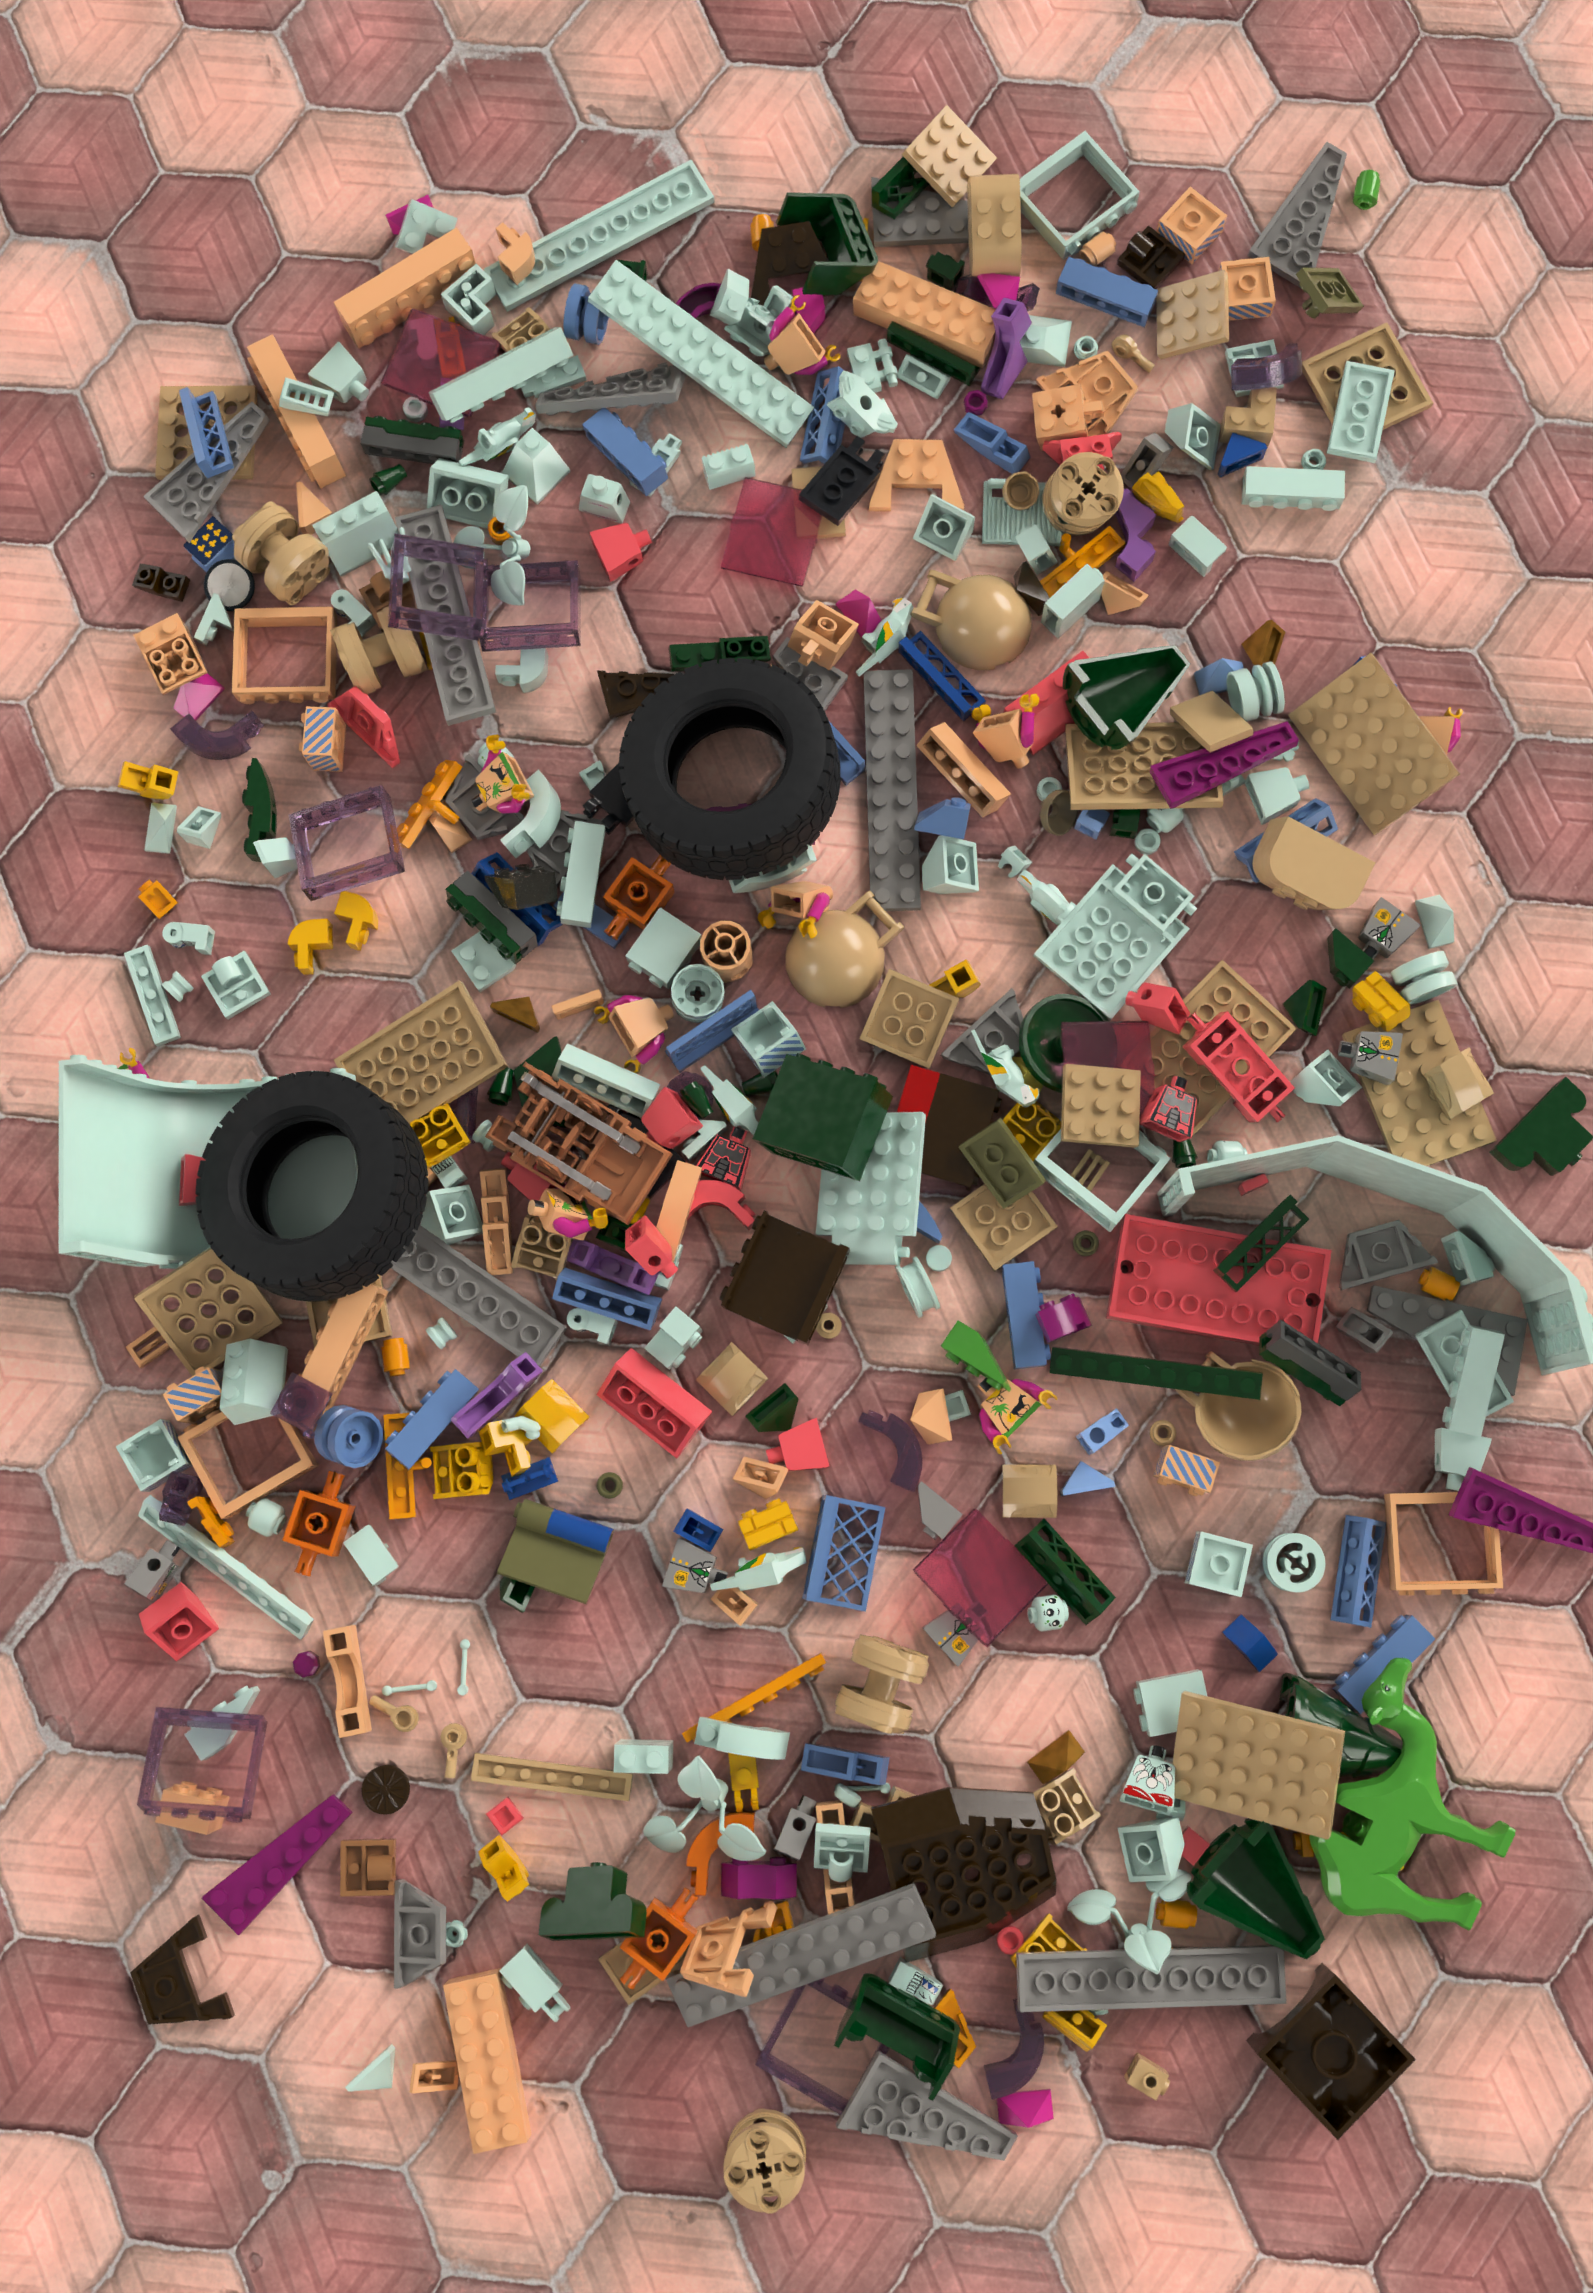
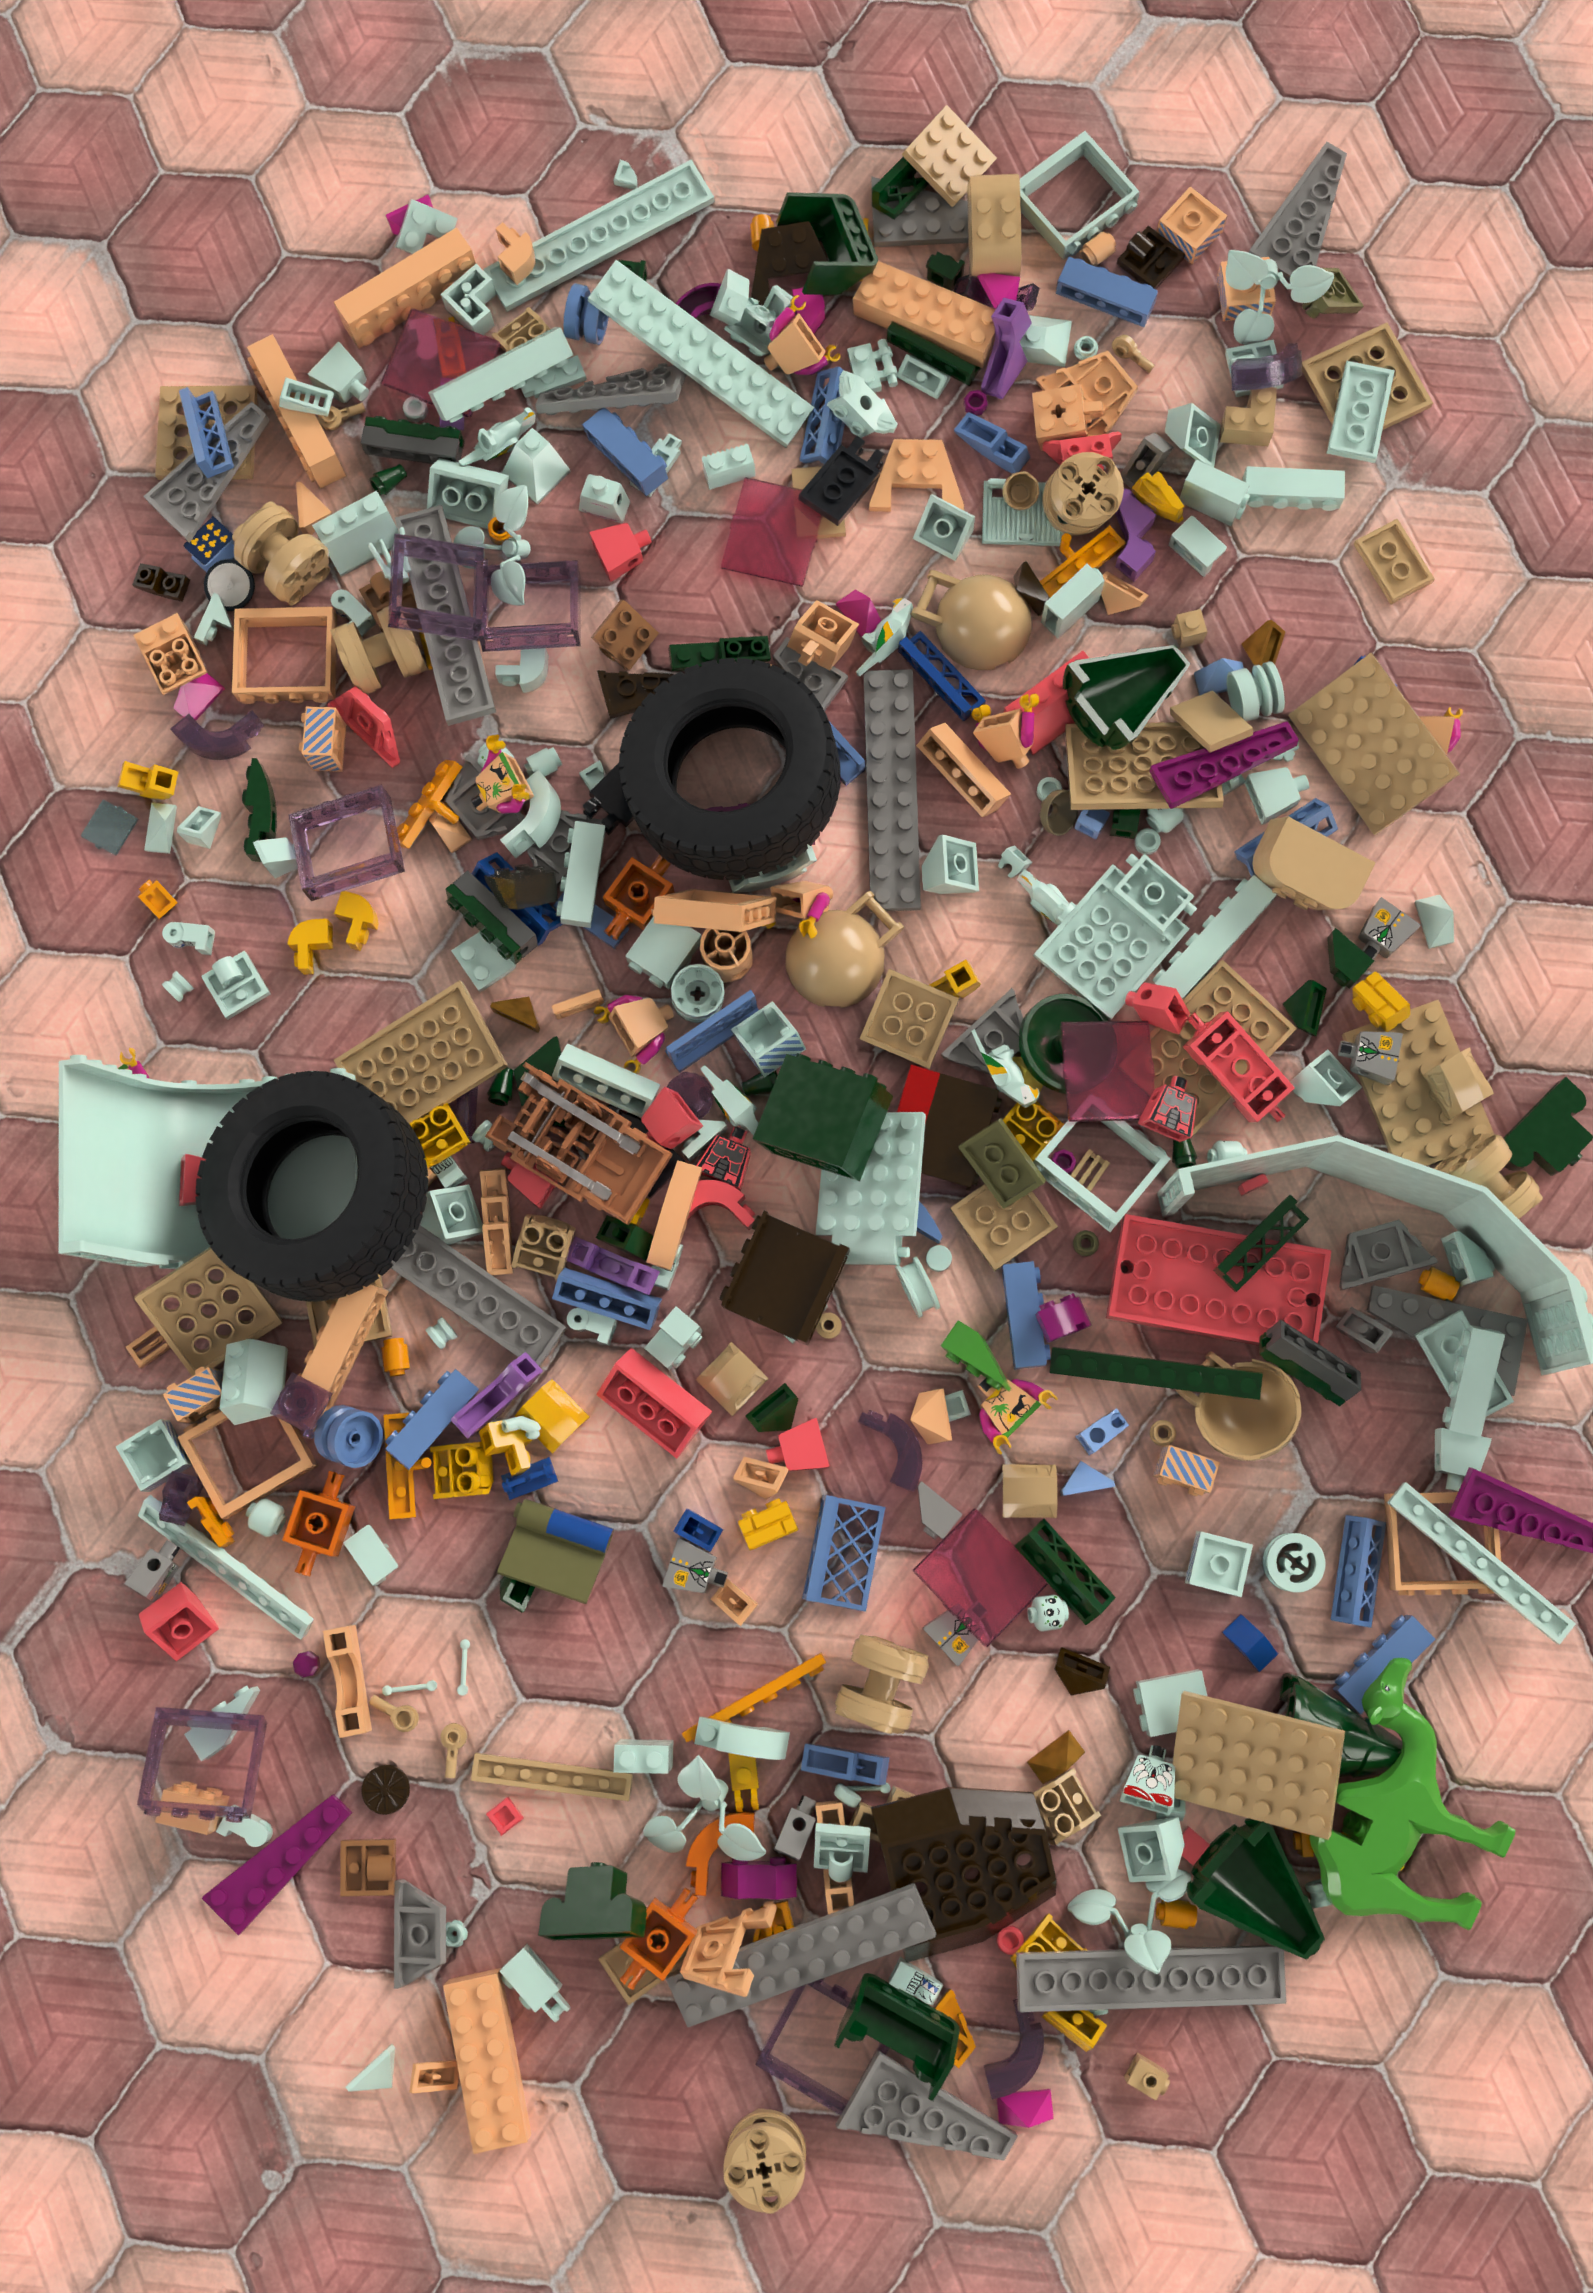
light aqua plate [124,945,181,1047] -> none
dark brown wing [130,1914,235,2025] -> none
yellow brick [478,1835,529,1902] -> none
torso [528,1180,608,1241] -> none
olive plate [597,1472,623,1499] -> none
coral torso [625,1215,678,1279] -> none
dark green cone [679,1081,714,1120] -> none
light aqua animal [710,1547,806,1591] -> none
medium blue slope [914,797,971,839] -> none
light aqua brick [1015,524,1058,575] -> none
tan plate [1061,1064,1141,1148] -> none
tan plate [1156,269,1229,360] -> none
blue slope [1218,432,1267,478] -> none
dark brown piece [1246,1963,1416,2140] -> none
light aqua plate [1301,449,1326,470] -> none
bright green brick [1353,170,1381,210] -> none
light aqua wheel [1391,951,1458,1006] -> none
none -> clear light blue piece [81,800,139,856]
none -> light aqua leg [216,1805,273,1847]
none -> tan plate [318,402,366,431]
none -> light aqua brick [524,747,562,777]
none -> medium nougat plate [591,599,659,671]
none -> light aqua tile [613,159,638,190]
none -> light nougat window [651,889,777,932]
none -> magenta tile [1051,1149,1076,1174]
none -> dark brown slope [1054,1647,1110,1696]
none -> light aqua brick [1152,875,1277,1000]
none -> tan brick [1171,609,1207,649]
none -> light aqua brick [1179,460,1250,526]
none -> light aqua plant [1225,250,1334,345]
none -> light aqua wheel [1305,1879,1331,1908]
none -> tan tile [1353,518,1435,605]
none -> light aqua plate [1387,1482,1576,1645]
none -> tan wheel [1434,1133,1543,1219]

